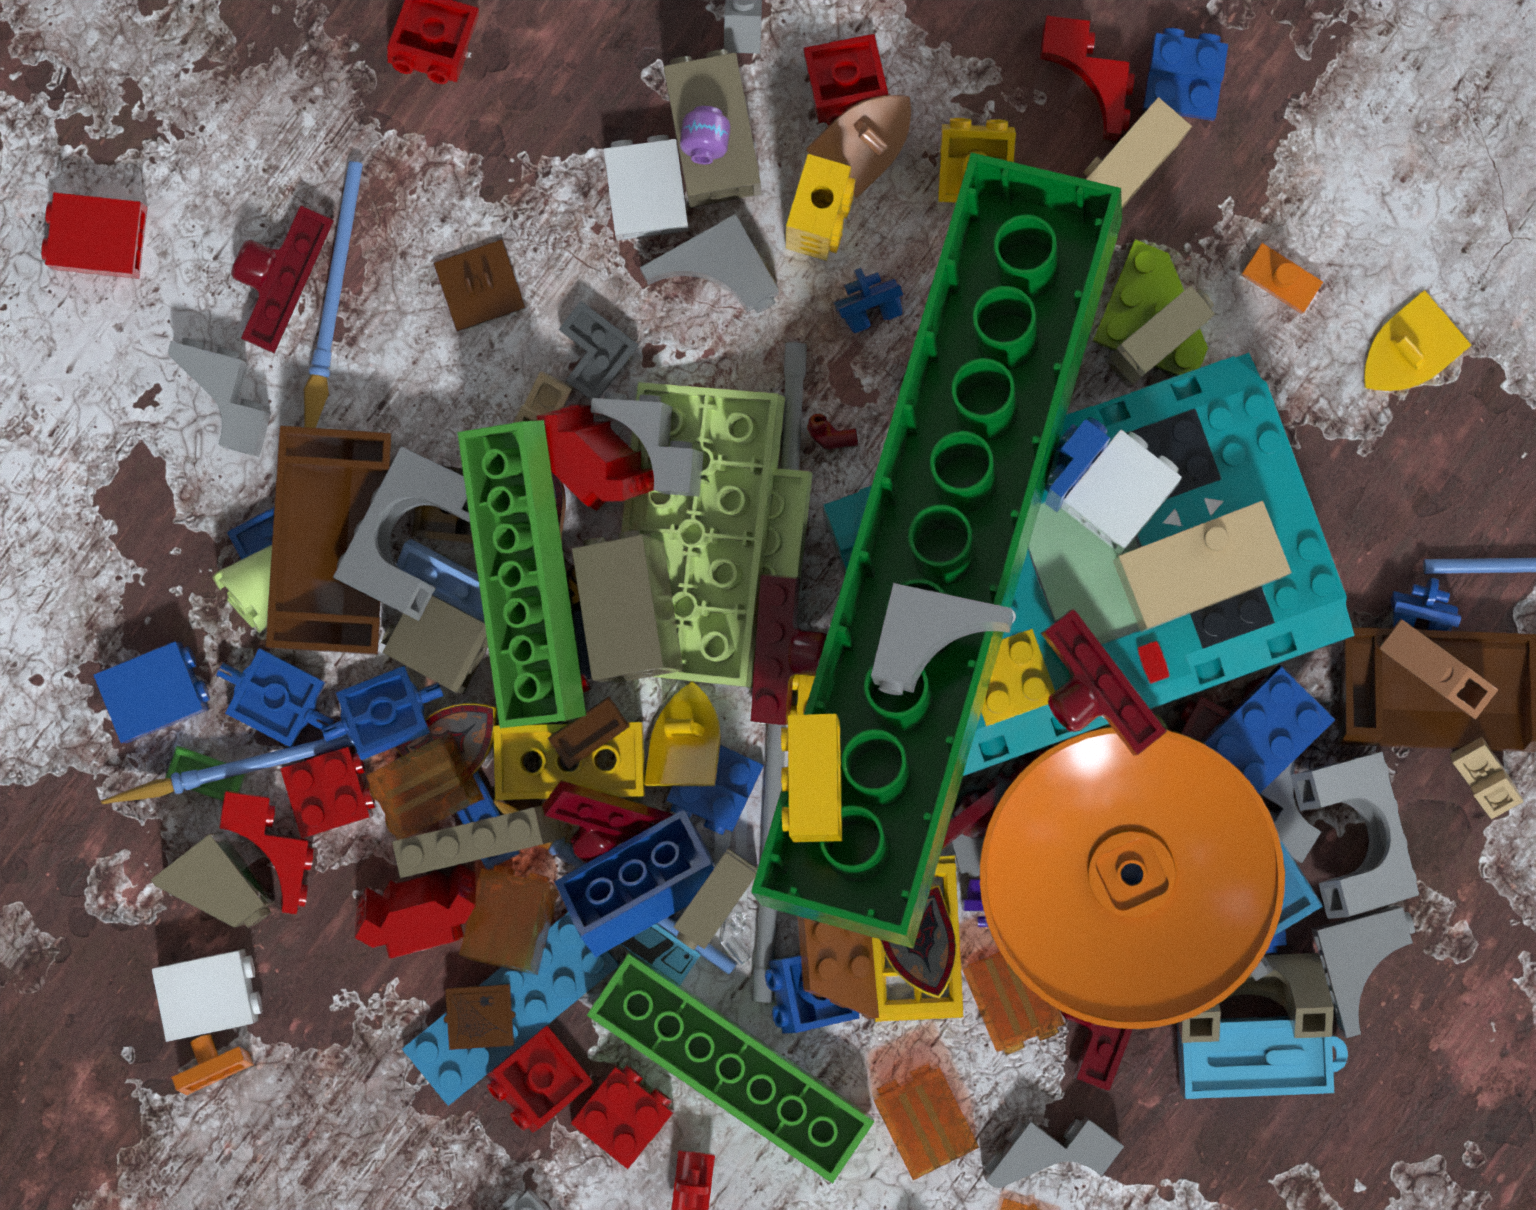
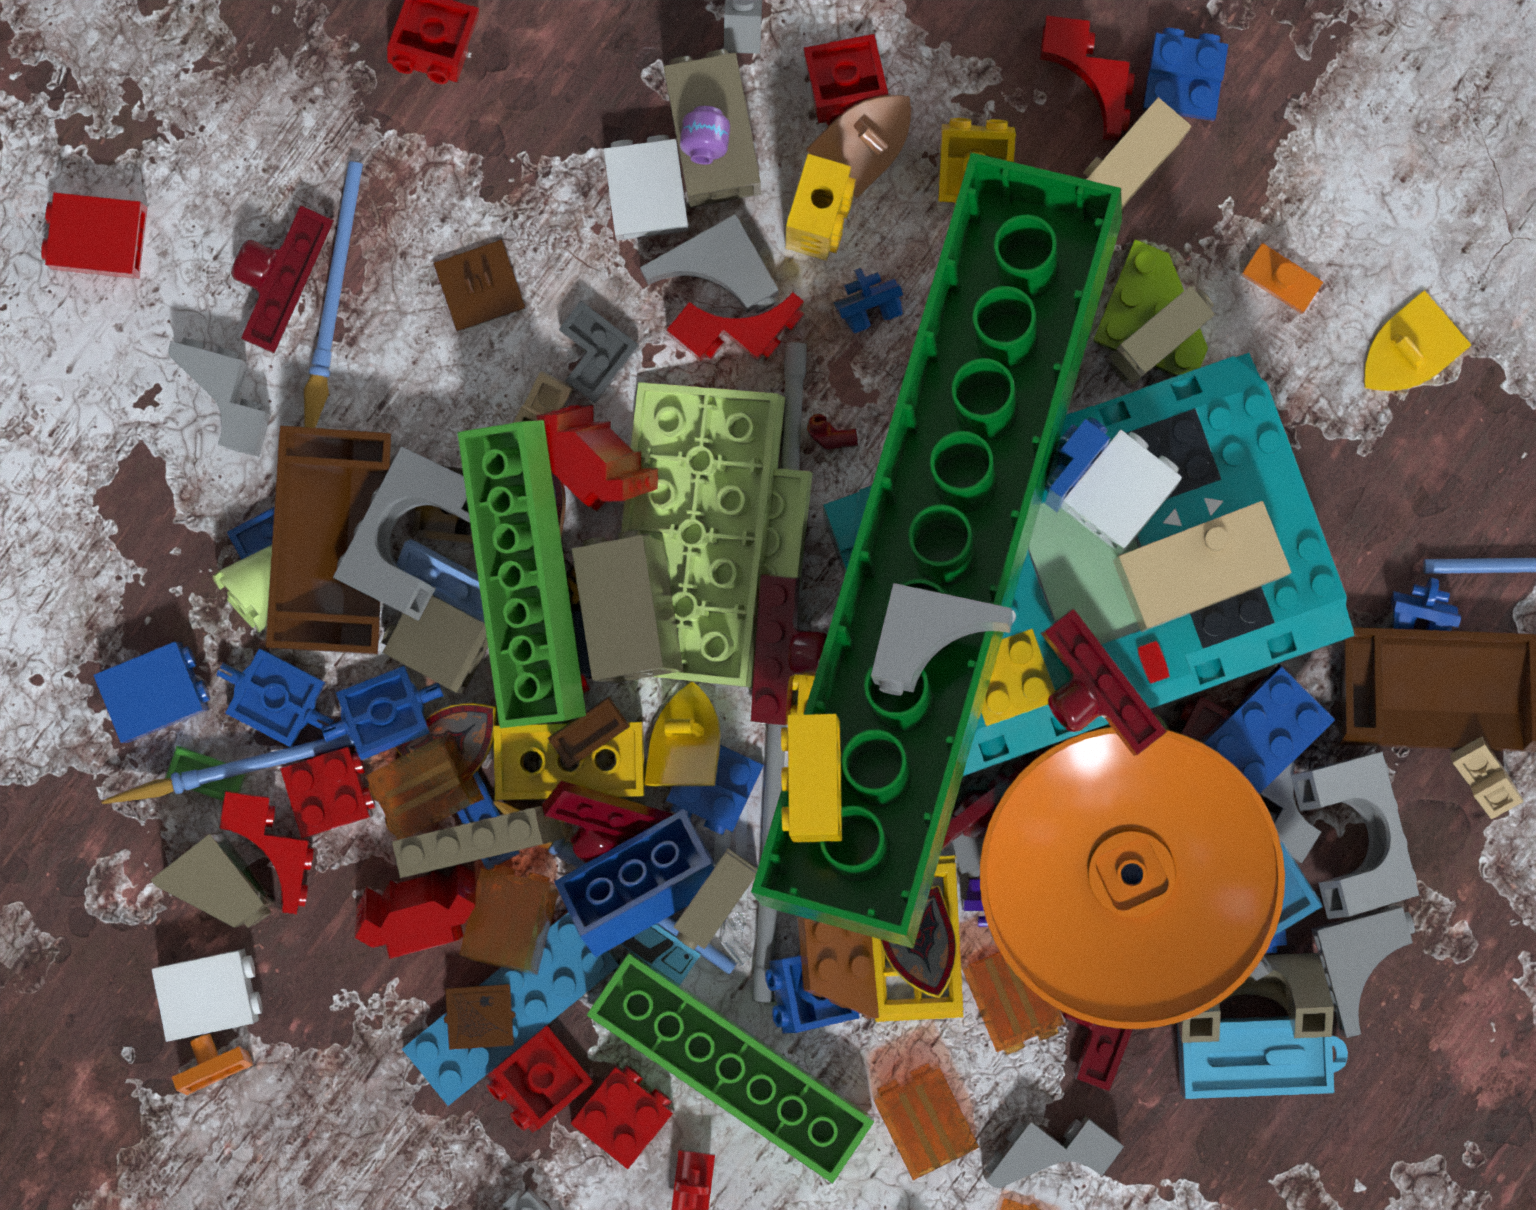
light grey arch [591,392,703,497] -> none
nougat slope [1378,618,1498,719] -> none
none -> red arch [666,292,805,362]

